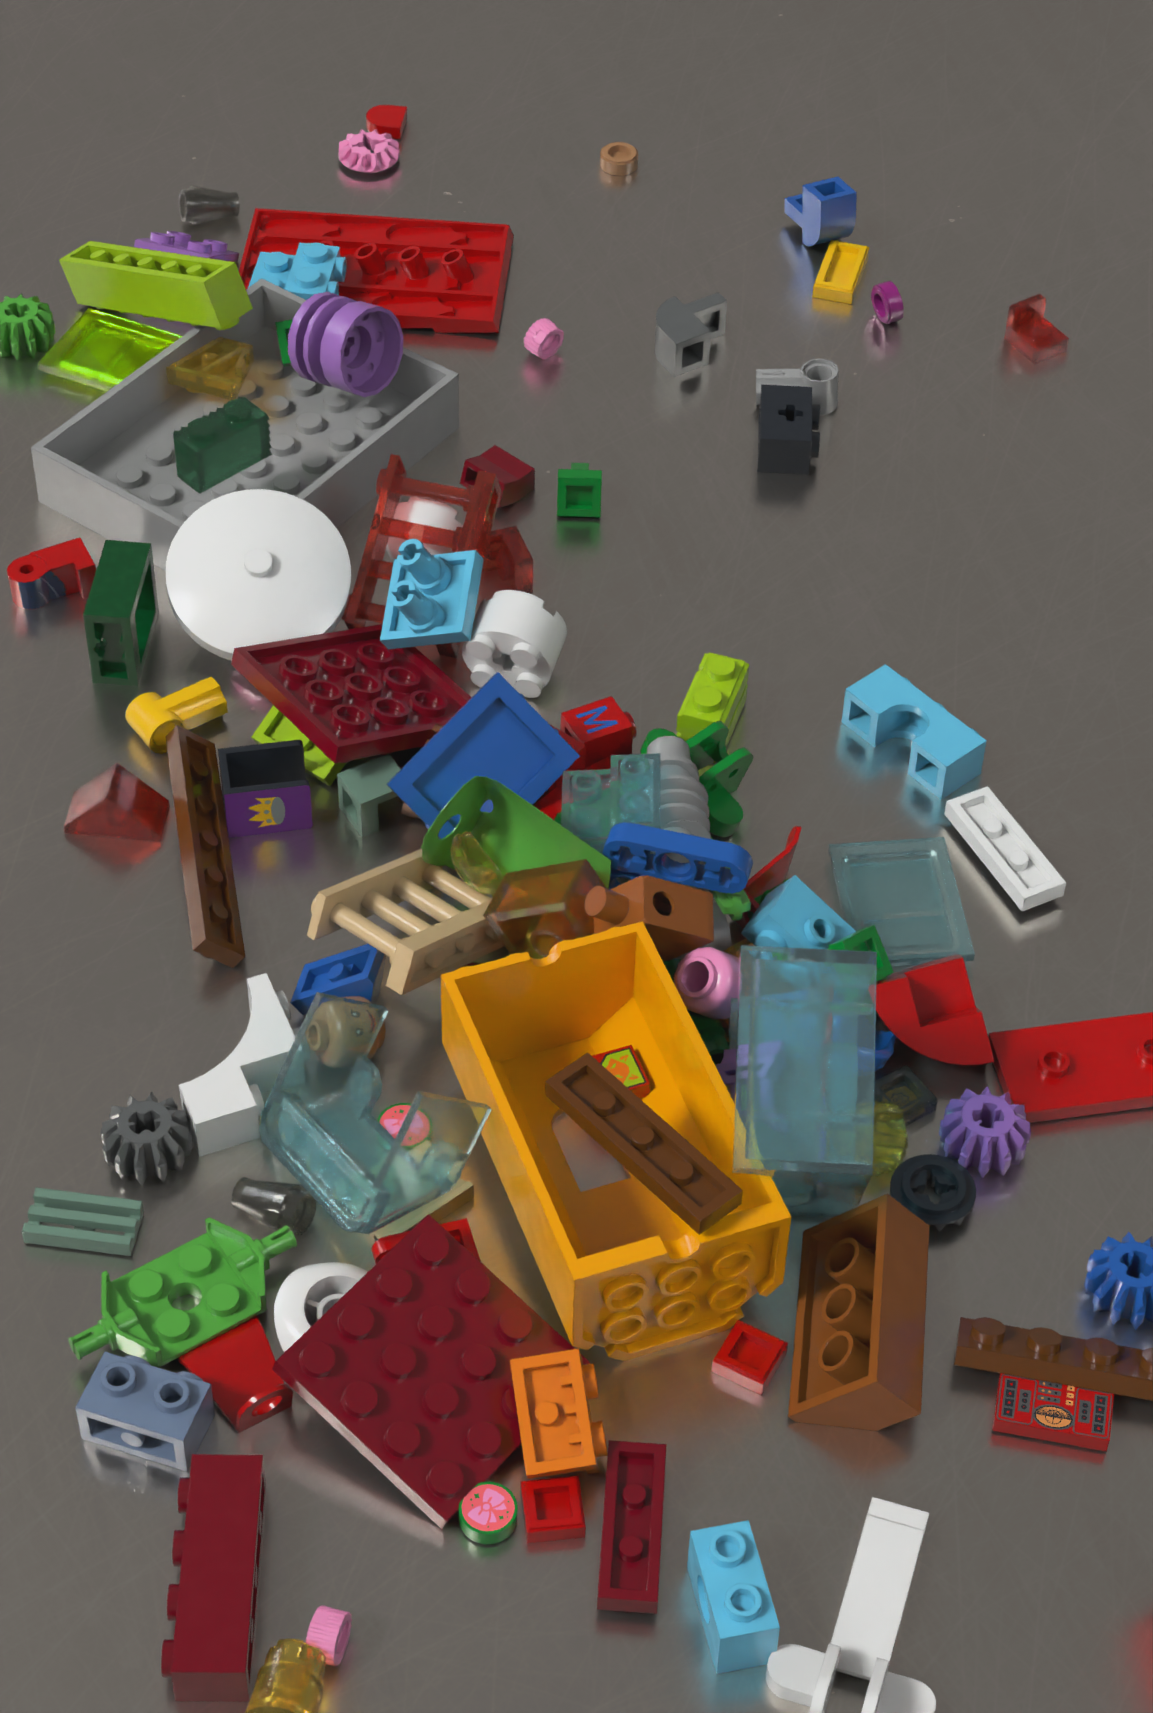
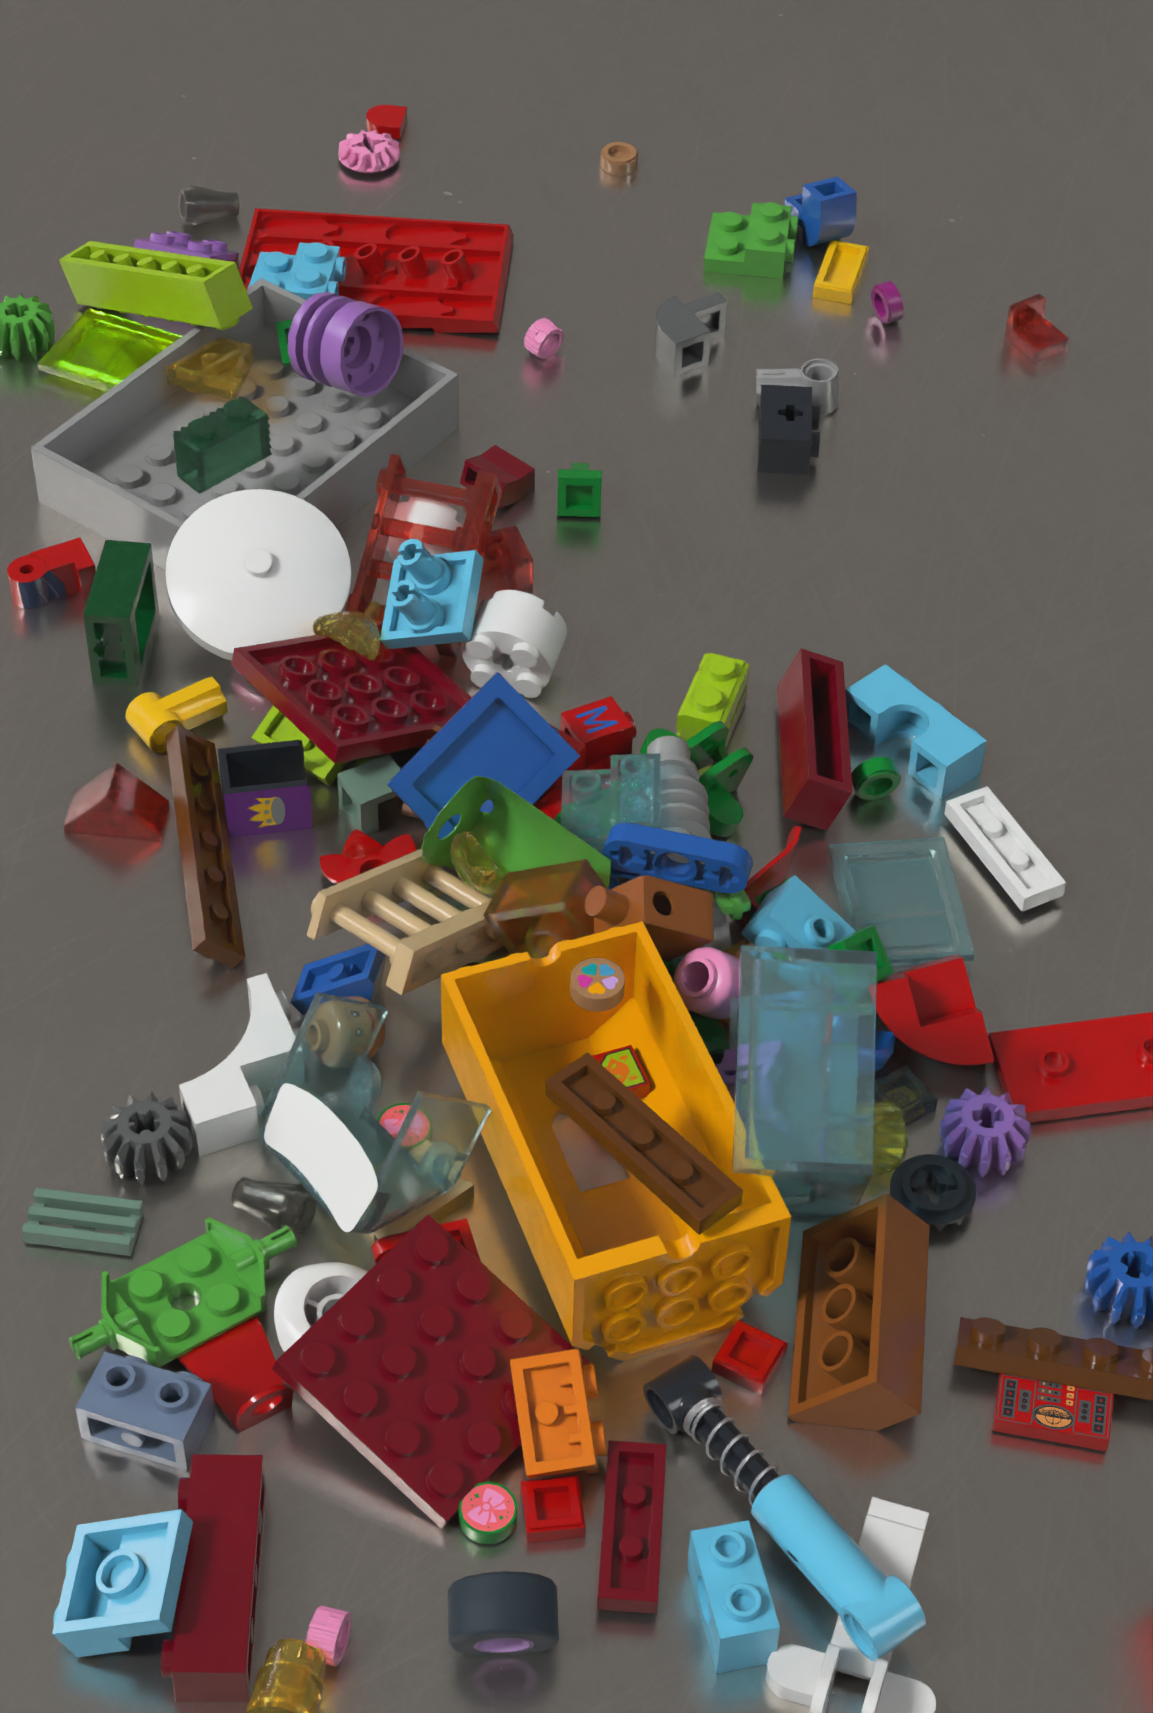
none -> medium azure plate [52,1509,193,1657]
none -> white sticker [264,1083,378,1232]
none -> clear yellow piece [312,601,381,660]
none -> red plate [319,829,416,884]
none -> black wheel [448,1571,559,1655]
none -> medium nougat tile [570,958,625,1012]
none -> medium azure piece [643,1355,926,1661]
none -> bright green plate [704,202,798,279]
none -> dark red brick [777,648,853,830]
none -> green tile [851,757,901,800]

